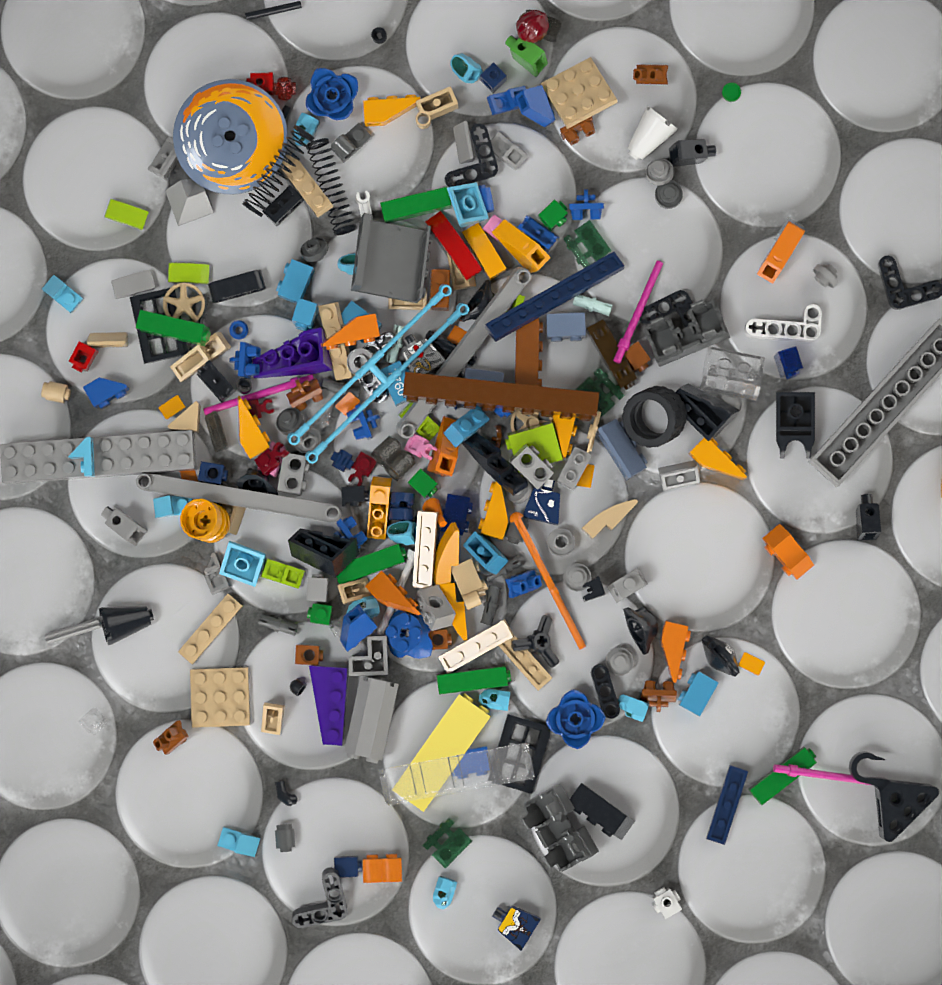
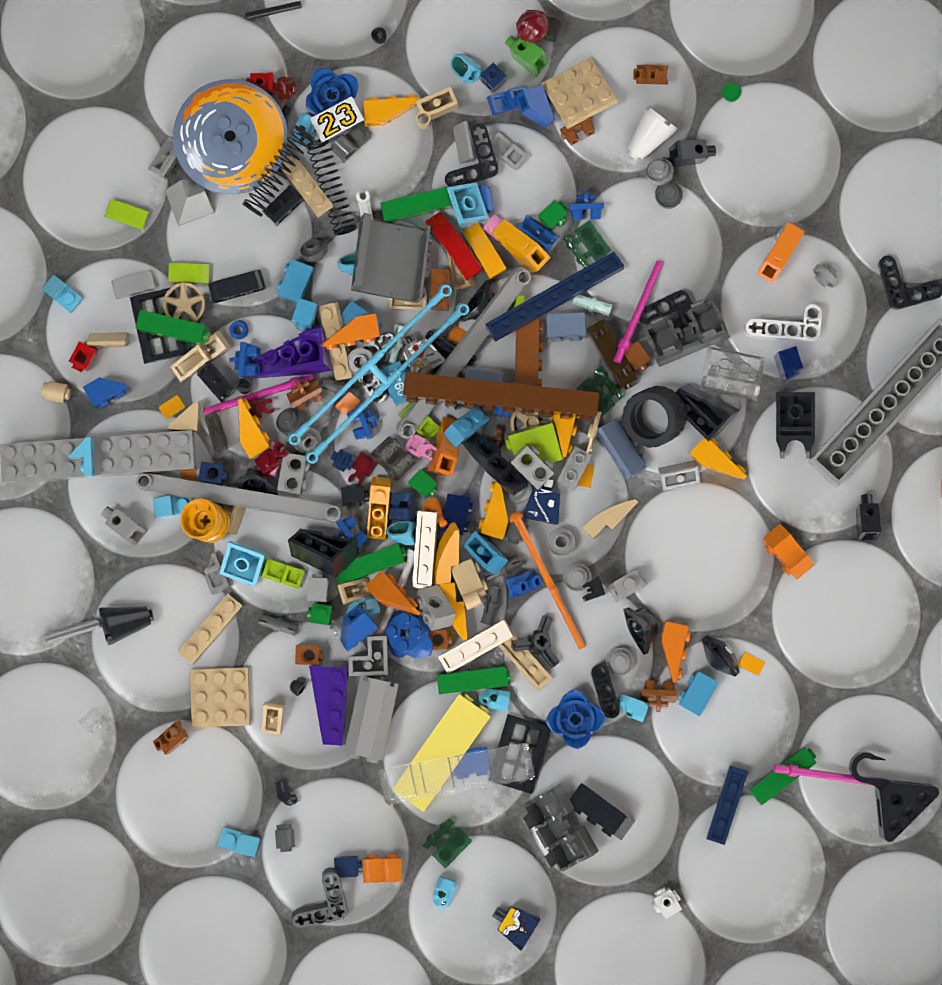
none -> sticker [310,96,364,142]

